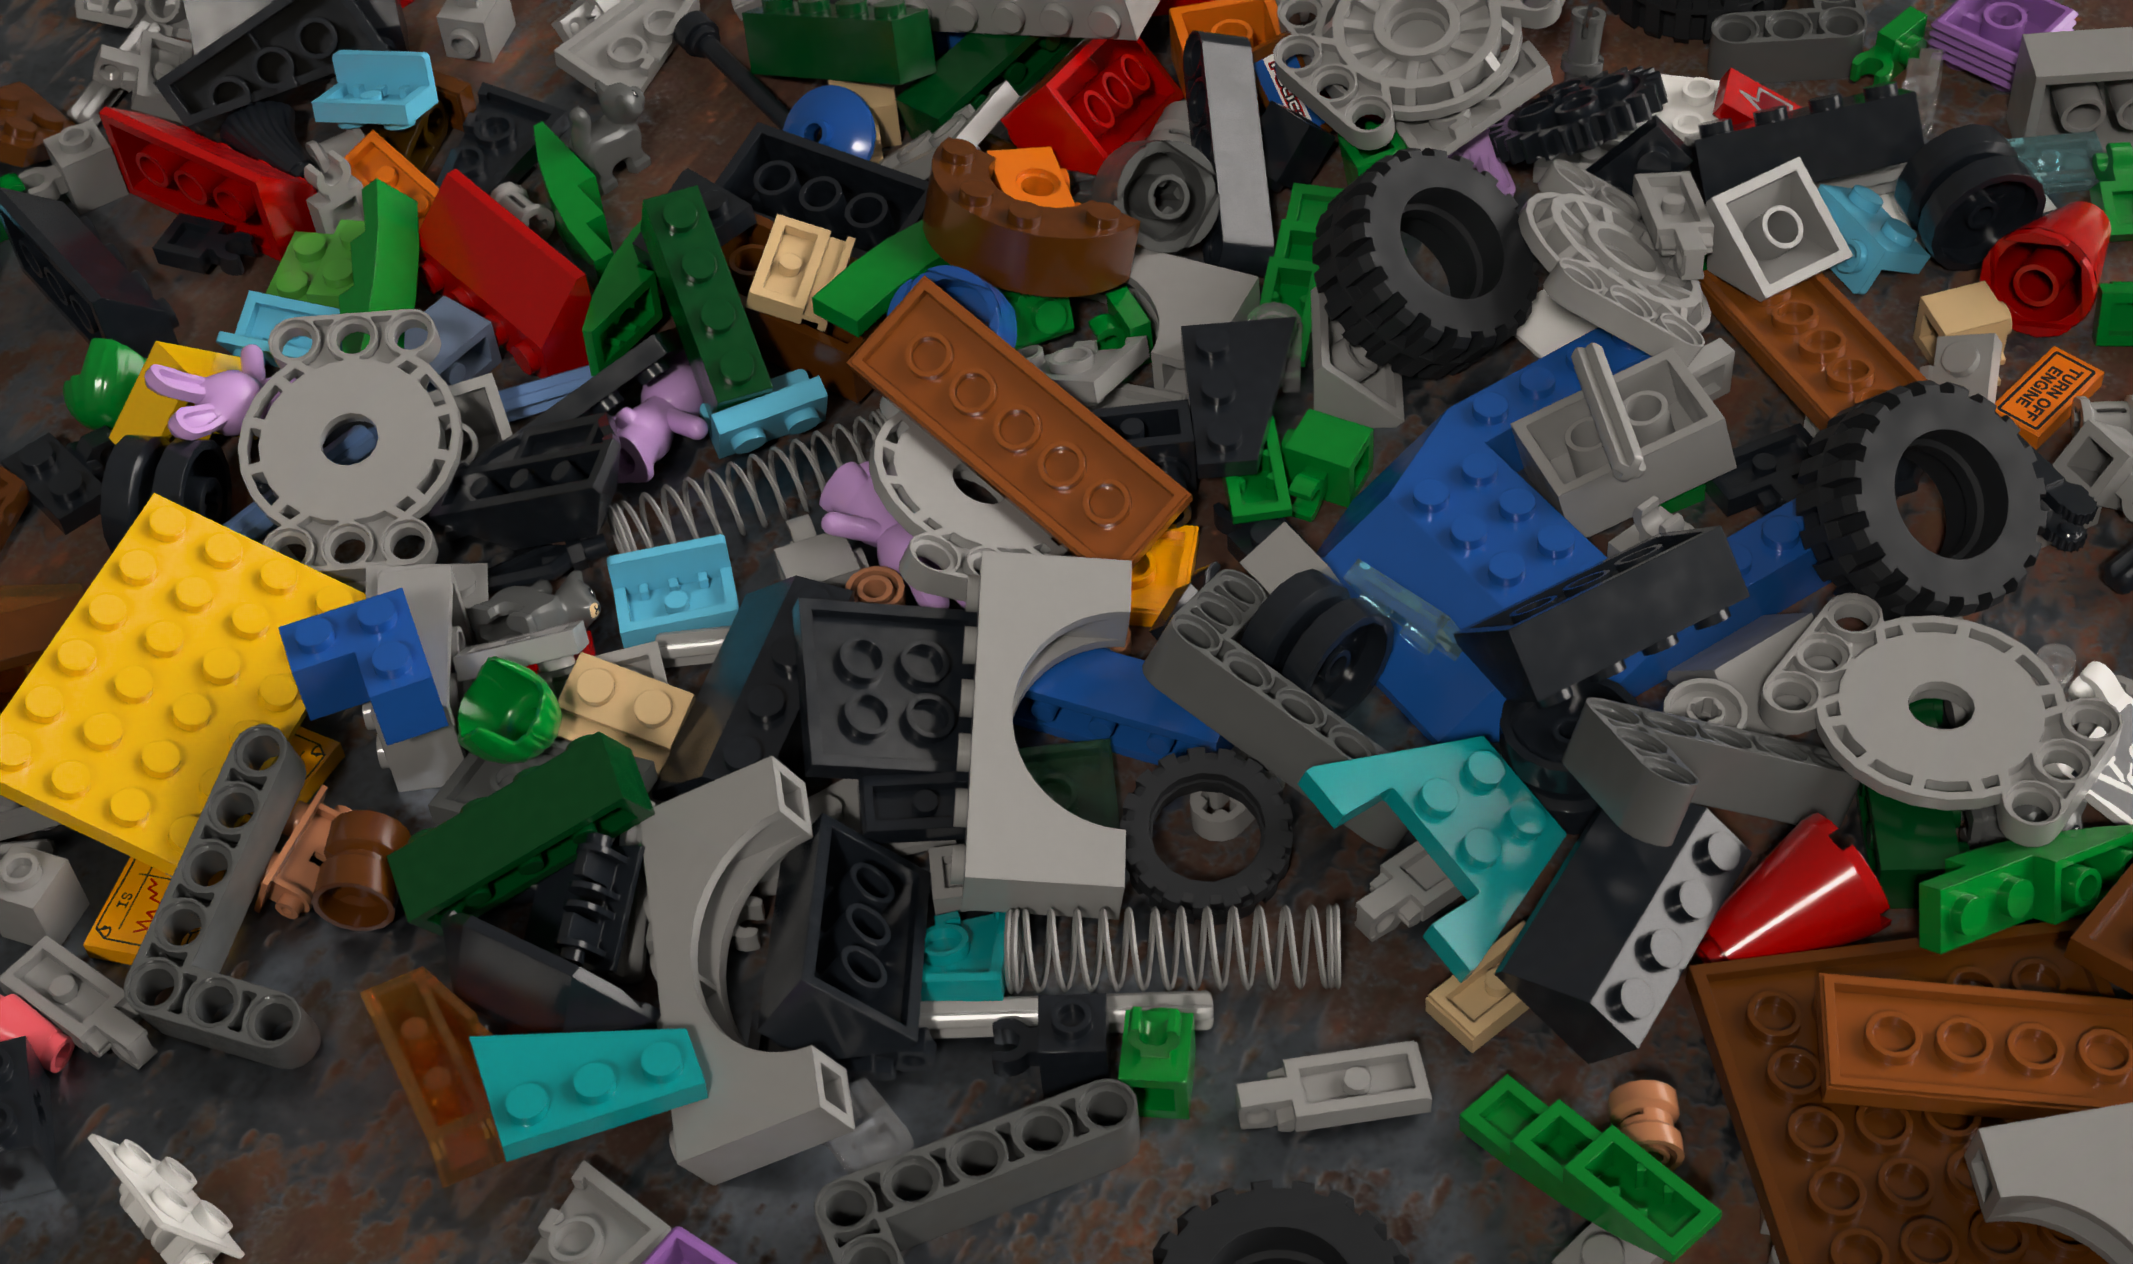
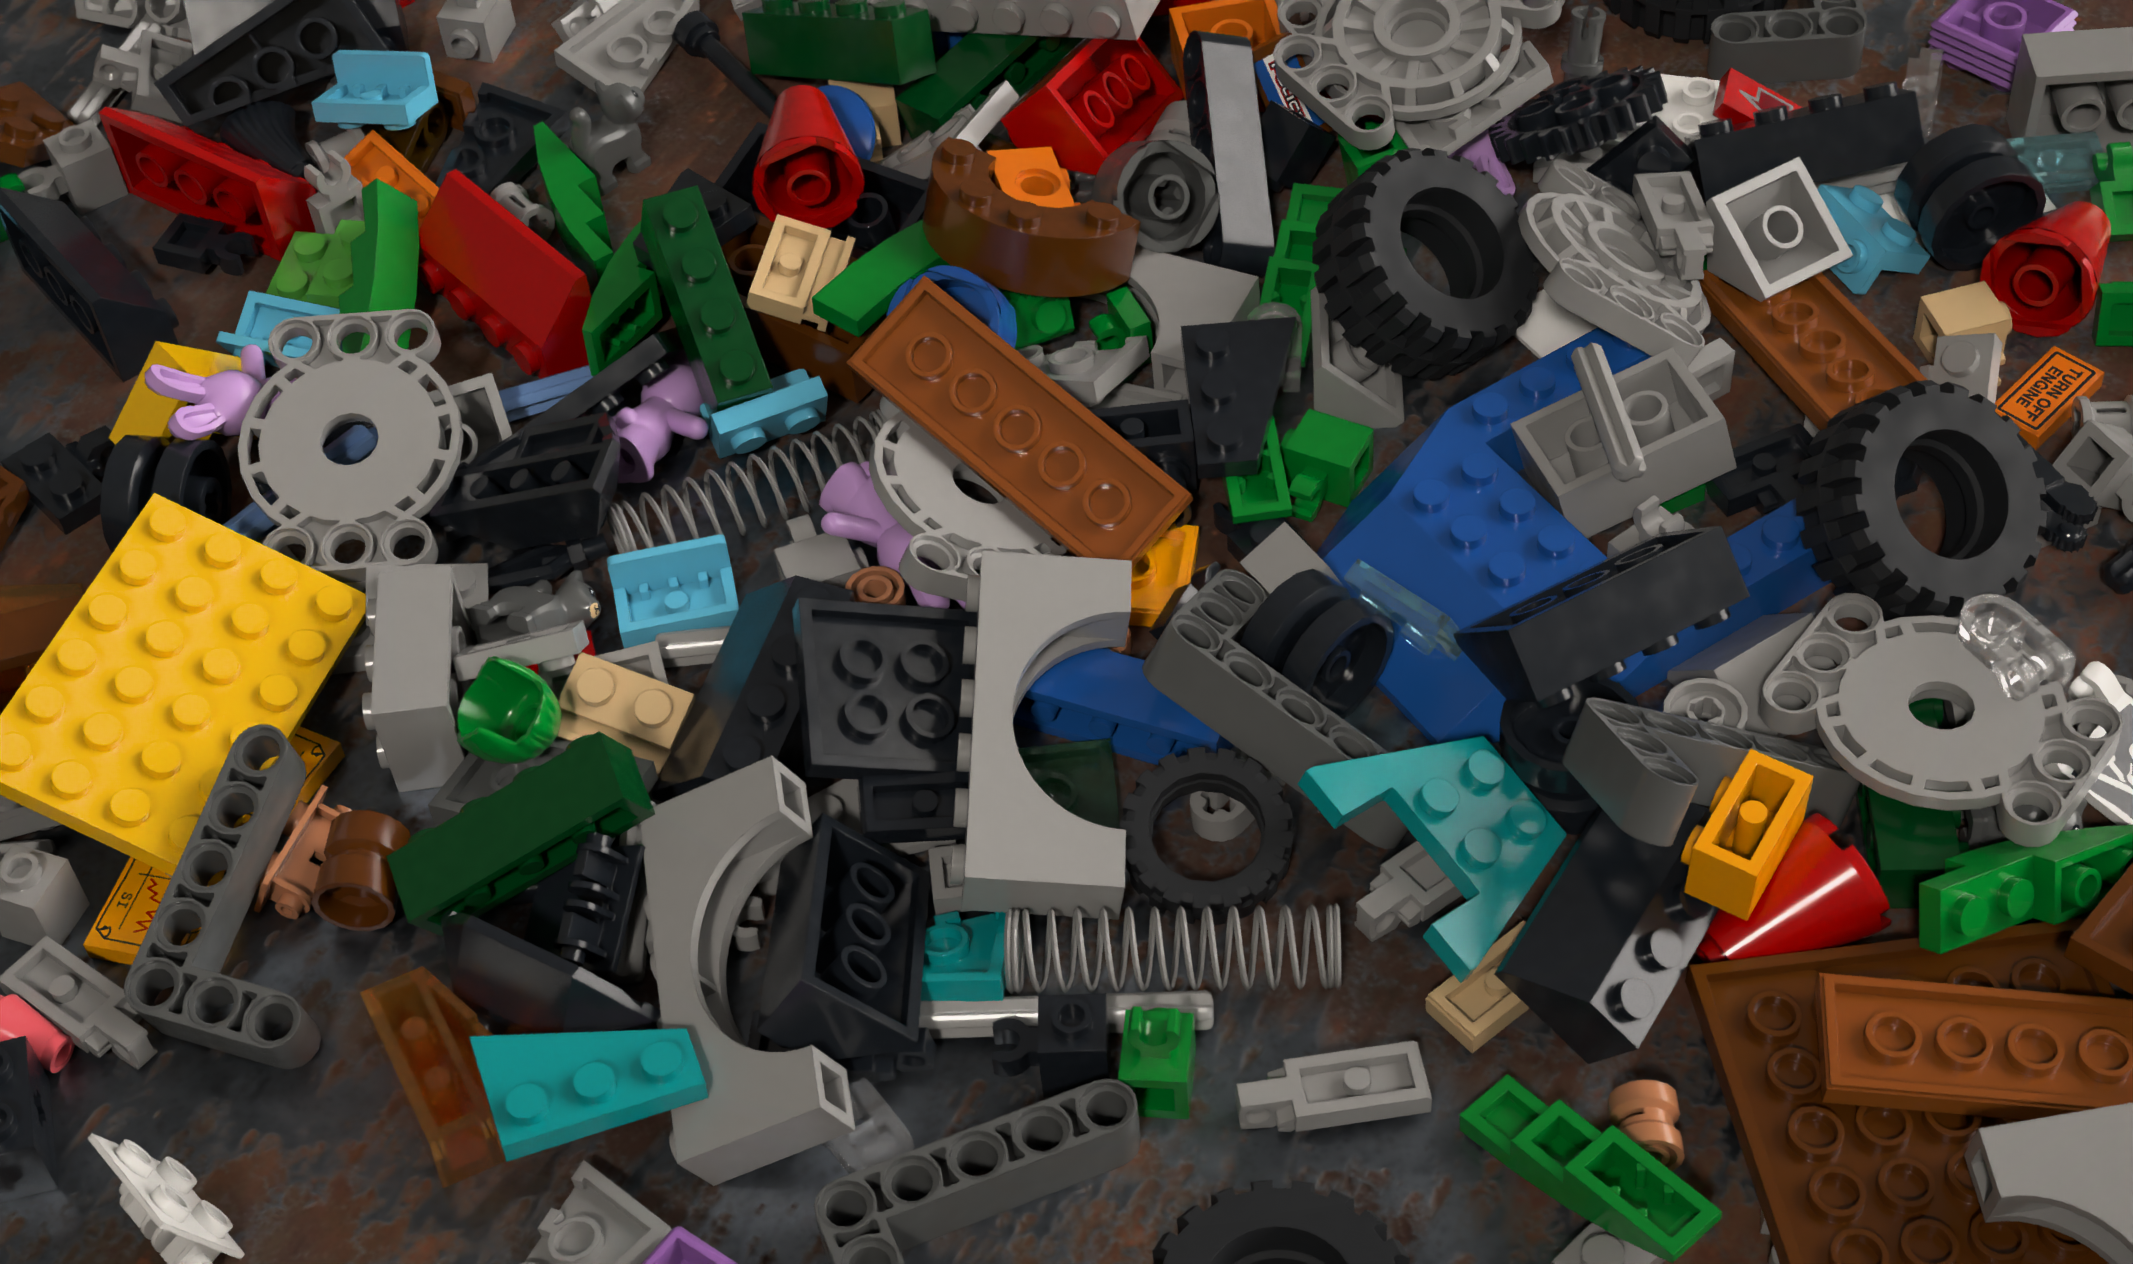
green hair [63,338,147,431] -> none
blue brick [278,588,449,746] -> none
sand blue slope [404,295,502,392] -> none
green plate [1850,6,1928,85] -> none
none -> red cone [752,85,865,229]
none -> light orange brick [1681,749,1814,921]
none -> clear plate [1957,594,2075,701]

